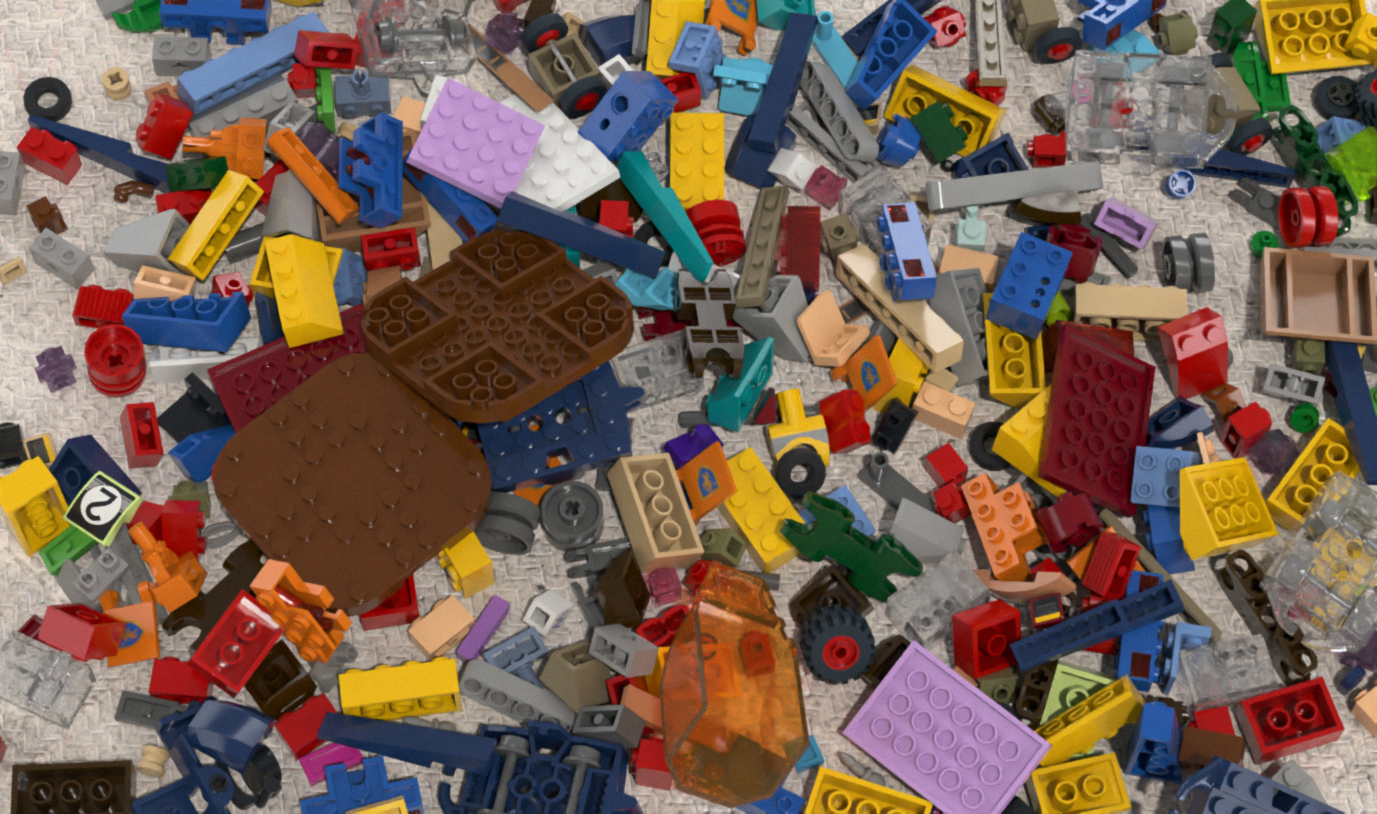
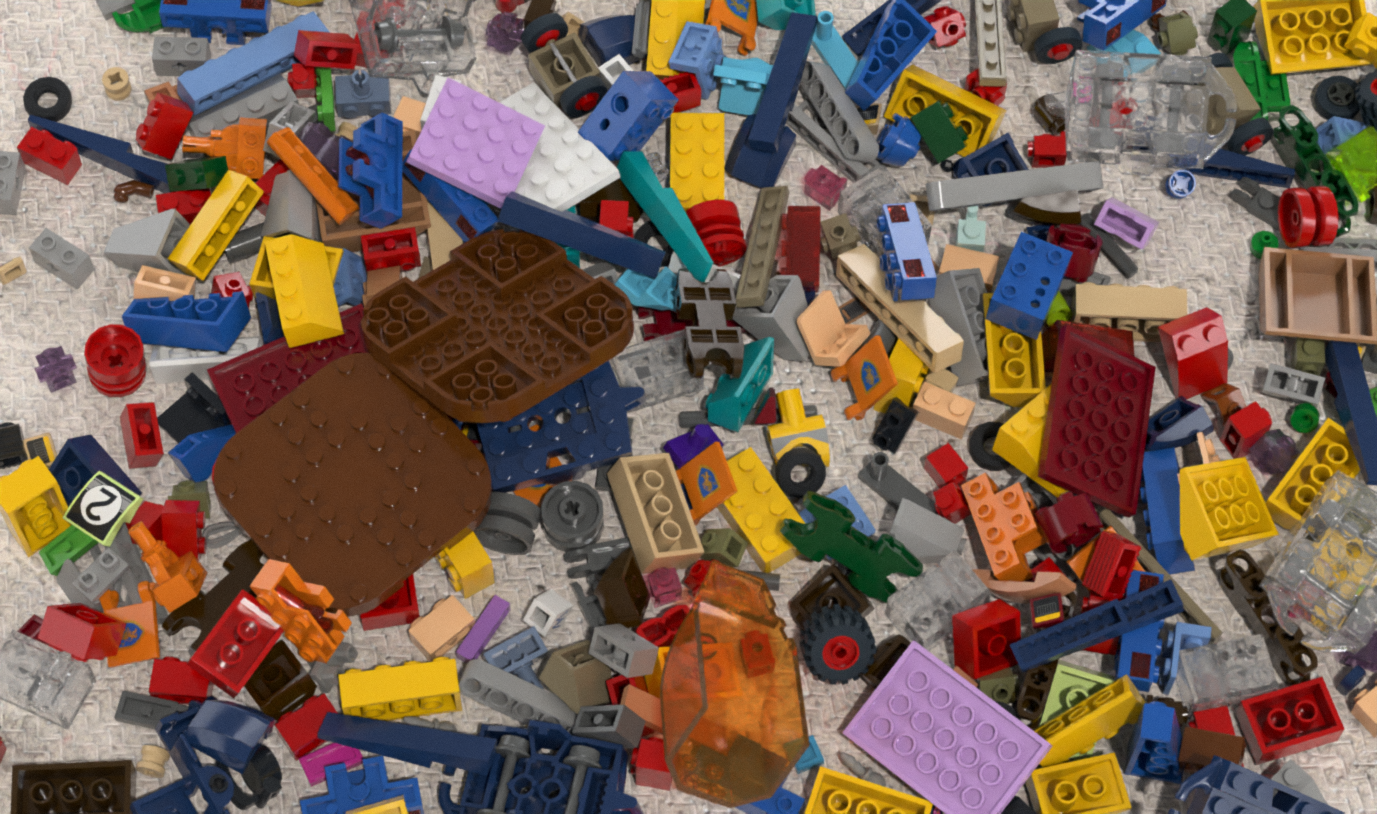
reddish brown brick [26,196,68,235] -> none
red brick [72,284,134,328] -> none
medium nougat sticker [461,19,554,113] -> none
white brick [767,148,816,190] -> none
red brick [820,389,871,454] -> none
medium blue bracket [1131,446,1200,508] -> none
dark grey wheel [1162,232,1215,294] -> none

